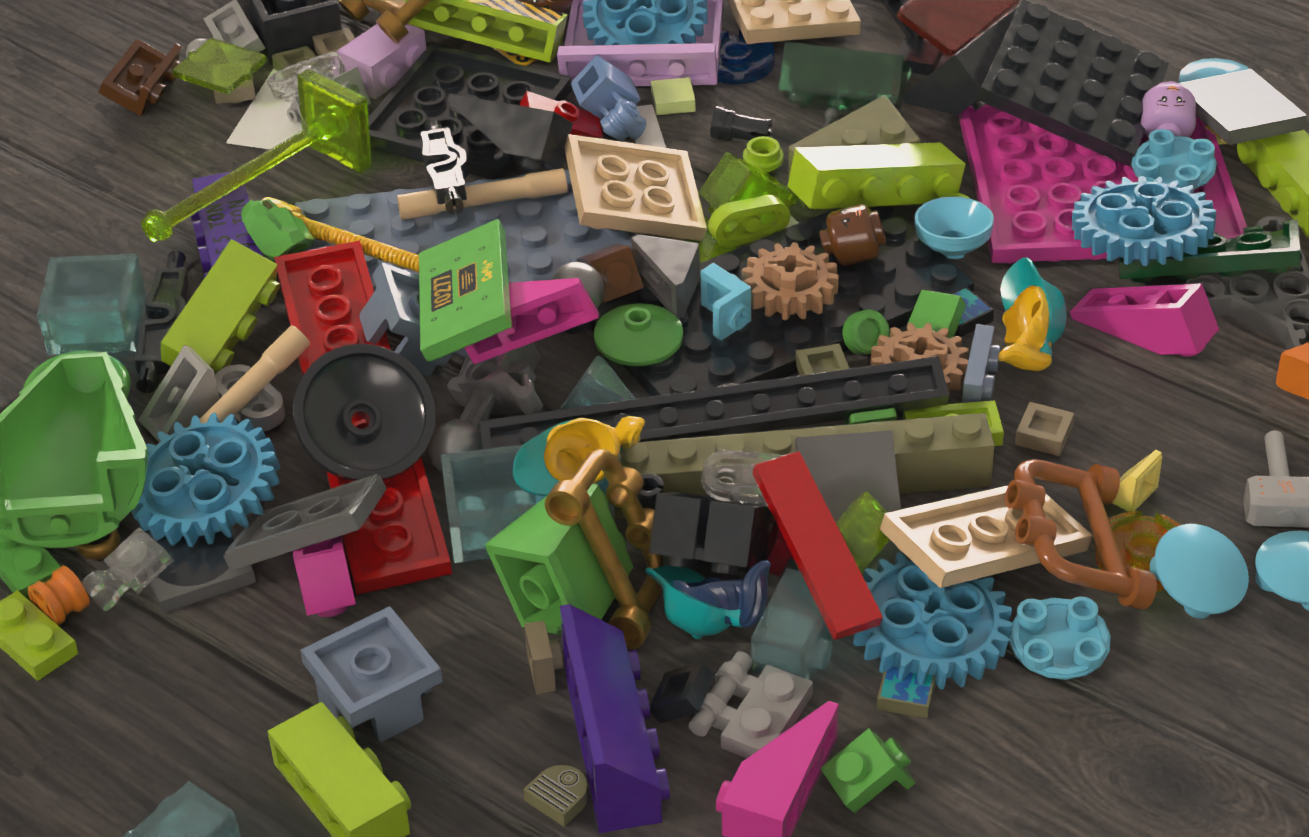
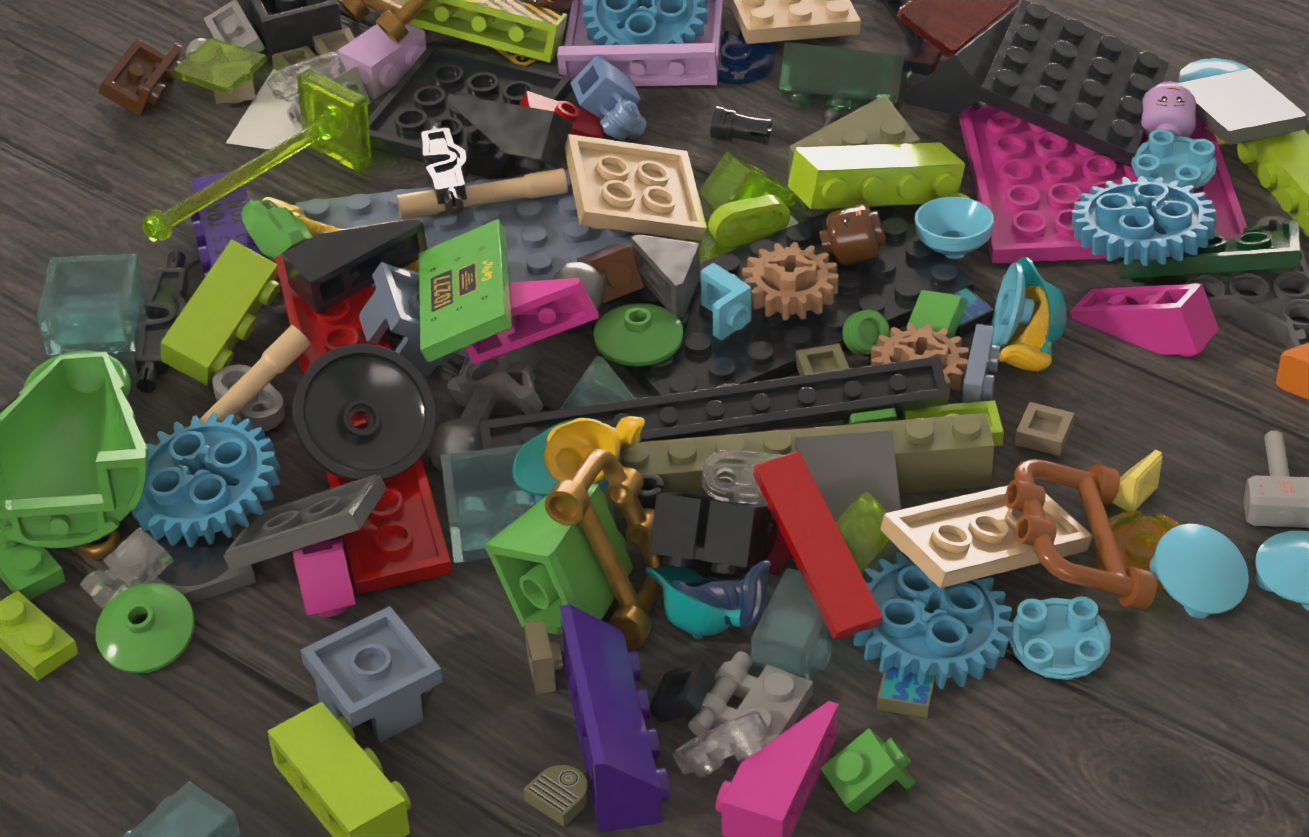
orange wheel [28,565,90,626] -> none
light grey slope [139,345,219,443] -> none
white sticker [635,104,666,148] -> none
yellowish green tile [651,77,696,115] -> none
lime plate [743,136,784,173] -> none
none -> bright green dish [96,583,195,674]
none -> black slope [282,218,427,314]
none -> clear plate [672,711,769,778]
none -> medium azure dish [992,263,1034,350]

